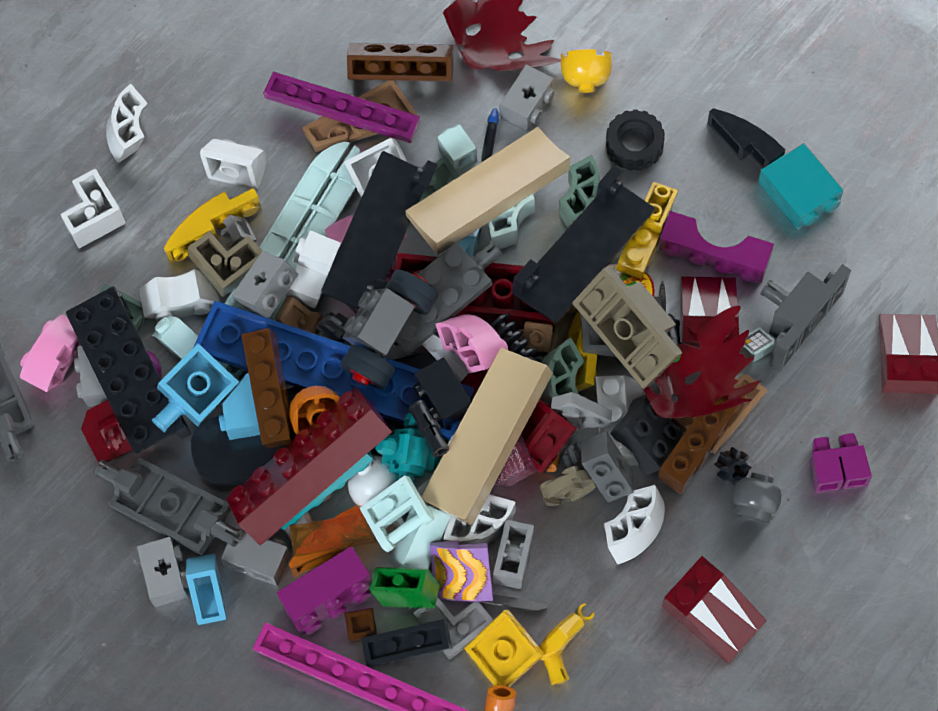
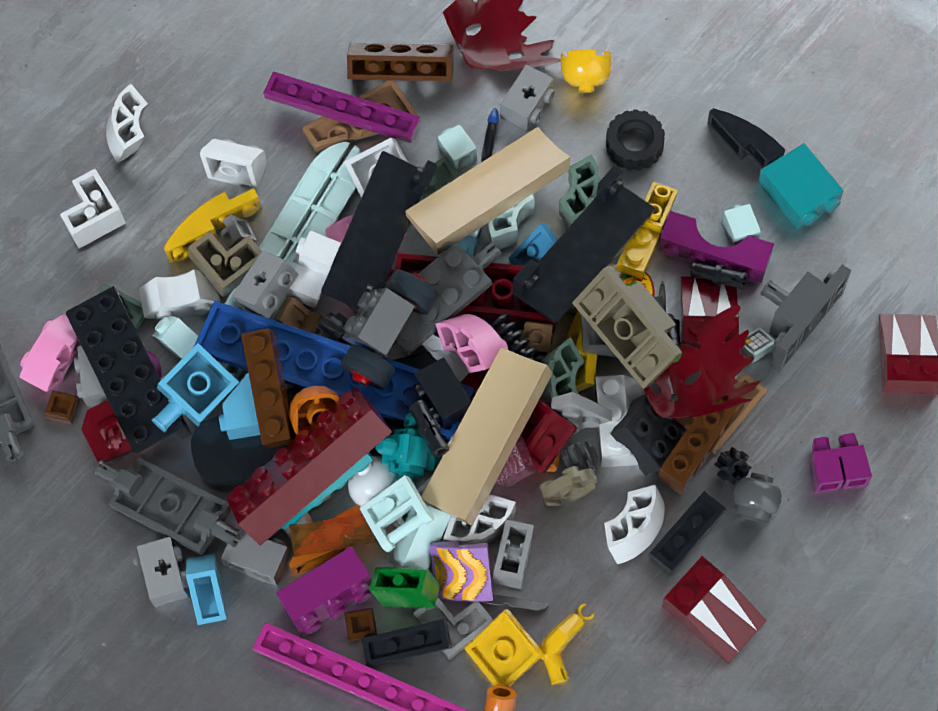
dark grey brick [581,431,634,503] -> none
none -> reddish brown tile [44,390,80,425]
none -> dark azure slope [508,223,558,266]
none -> black plate [649,491,726,574]
none -> black pin [690,261,748,290]
none -> light aqua brick [722,204,761,246]

